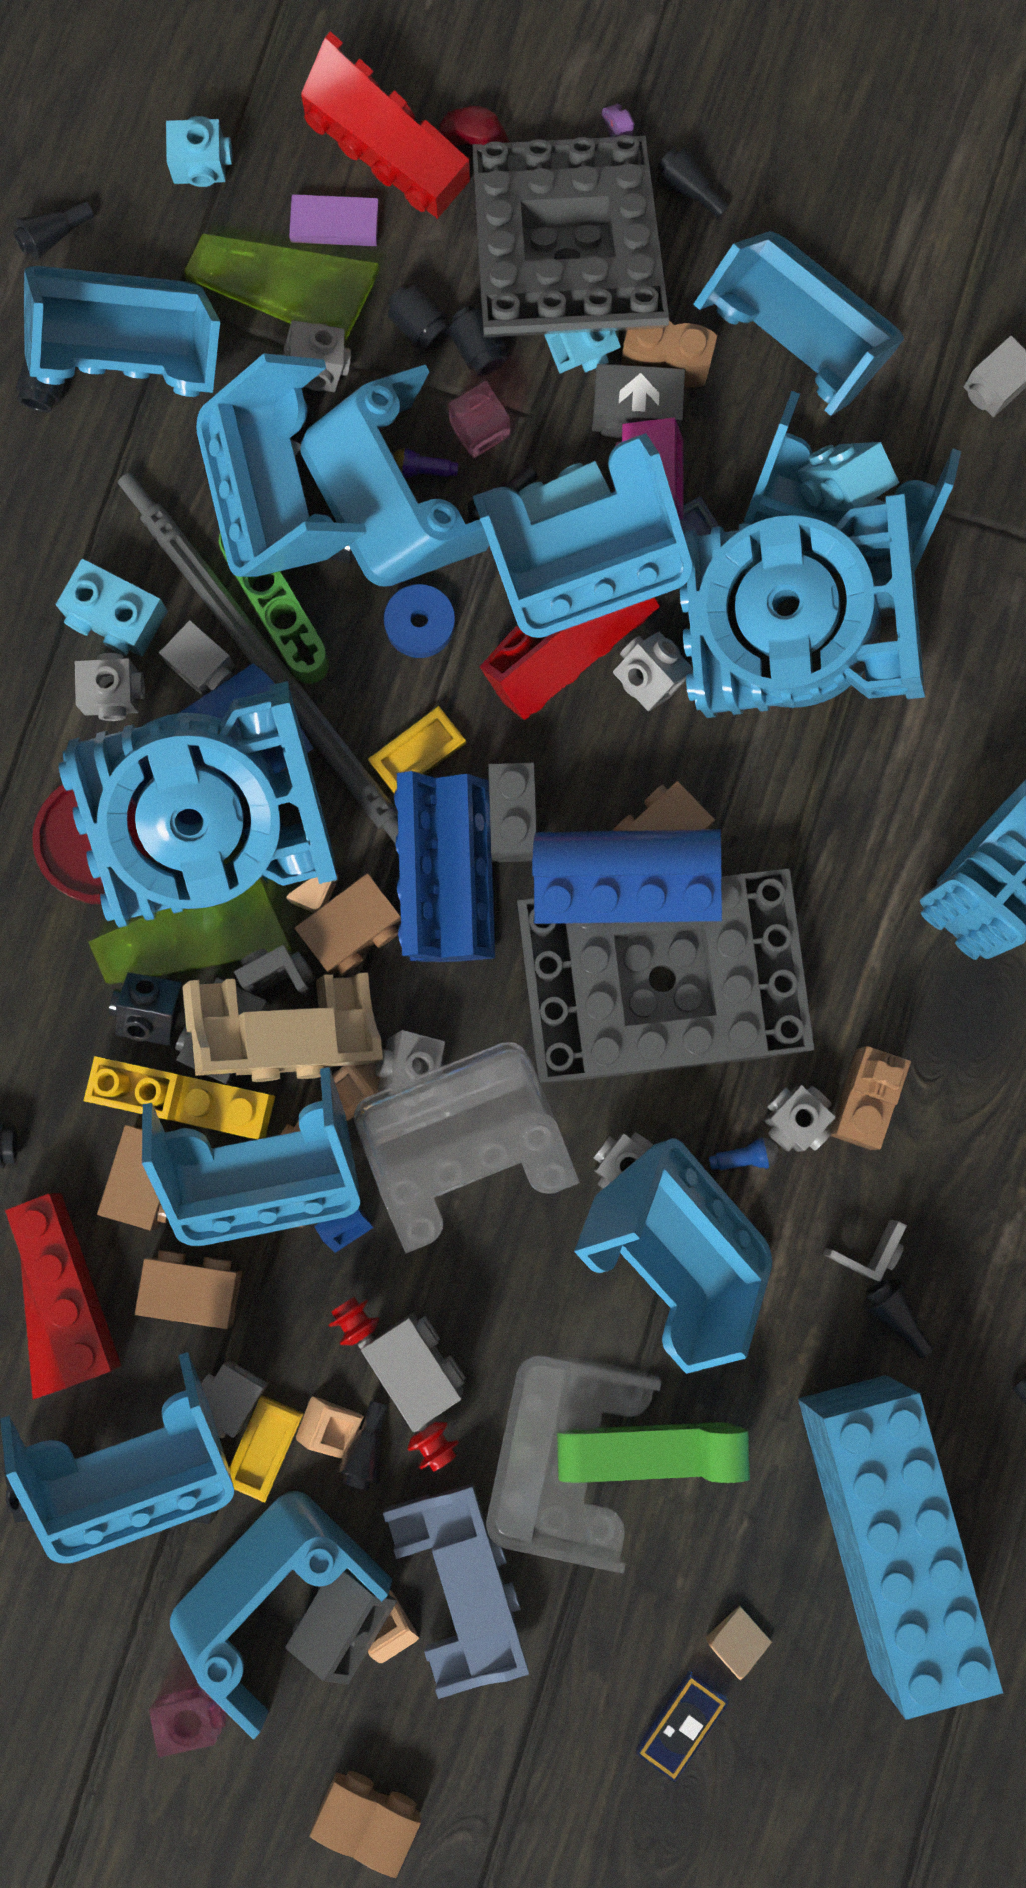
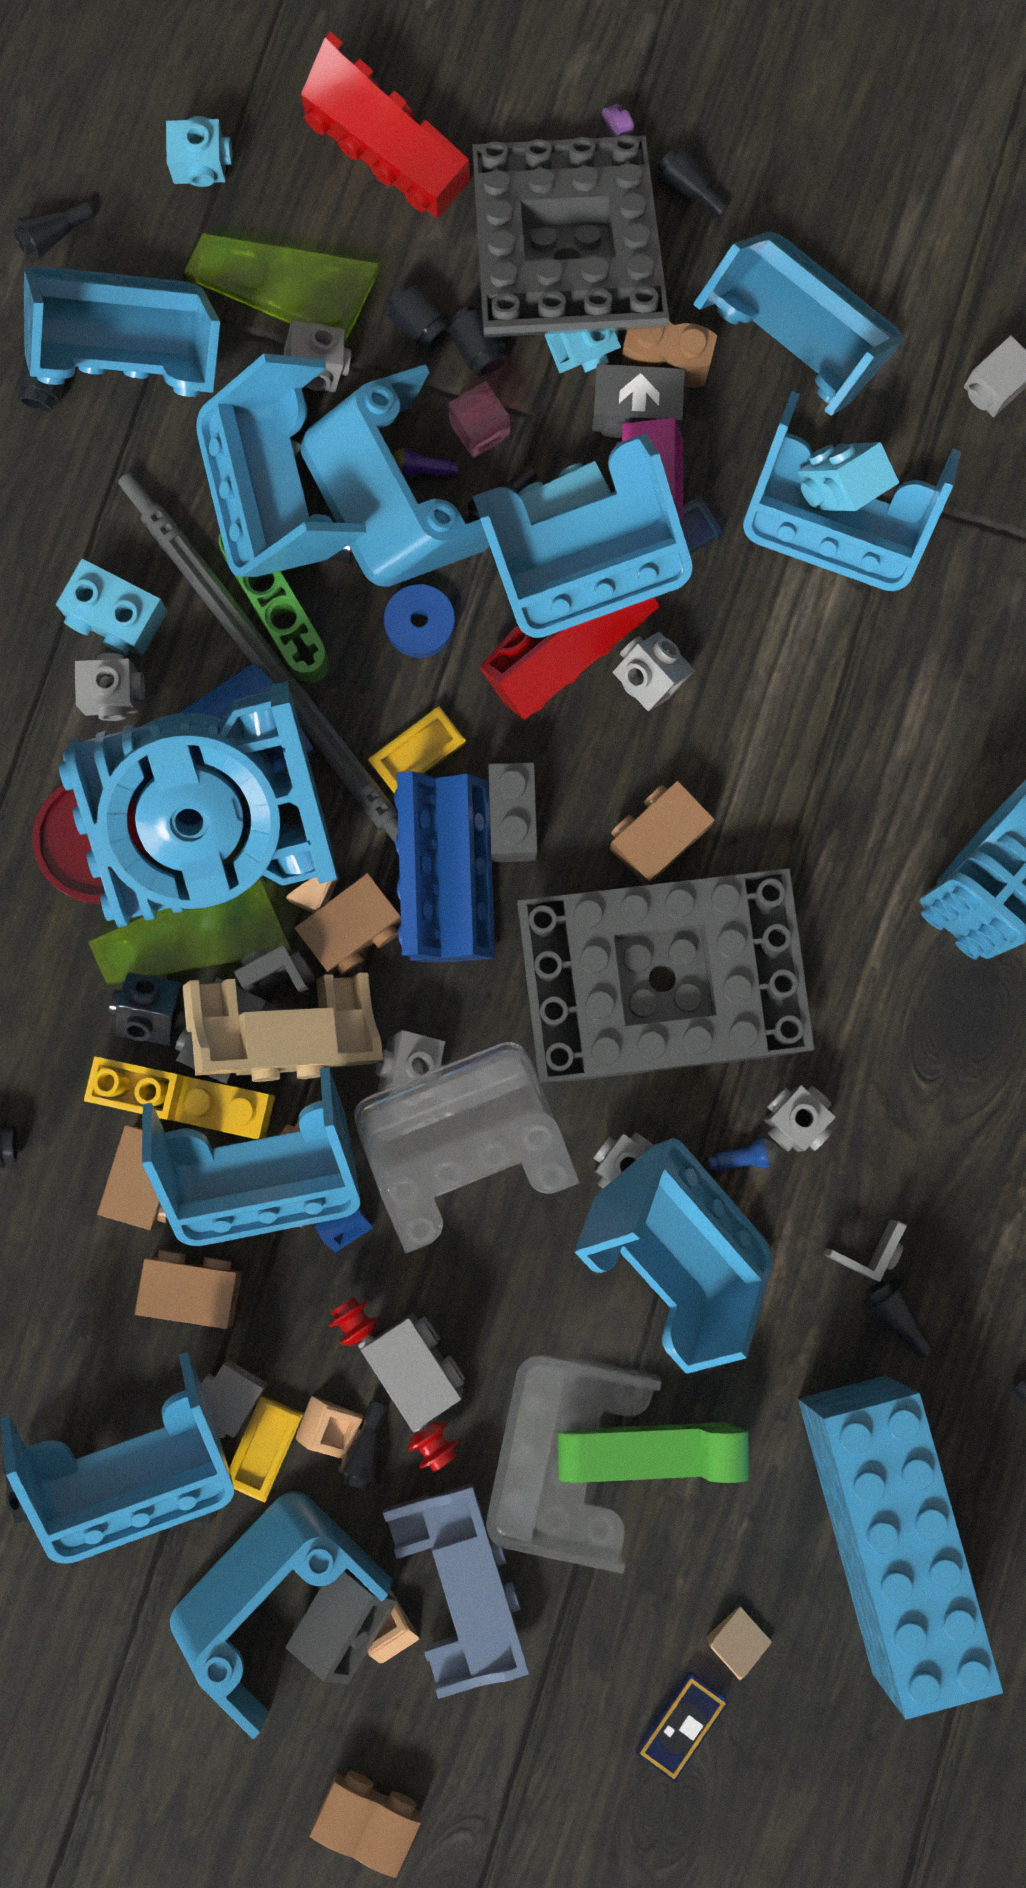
red wedge [5,1193,121,1400] -> none
clear pink brick [149,1687,226,1758] -> none
light grey brick [159,620,235,696] -> none
medium lavender tile [289,195,379,246] -> none
light nougat slope [332,1064,386,1121] -> none
dark red hair [438,106,510,146] -> none
blue brick [532,829,722,924] -> none
dark azure brick [680,494,925,718] -> none
medium nougat hinge [830,1046,911,1150] -> none

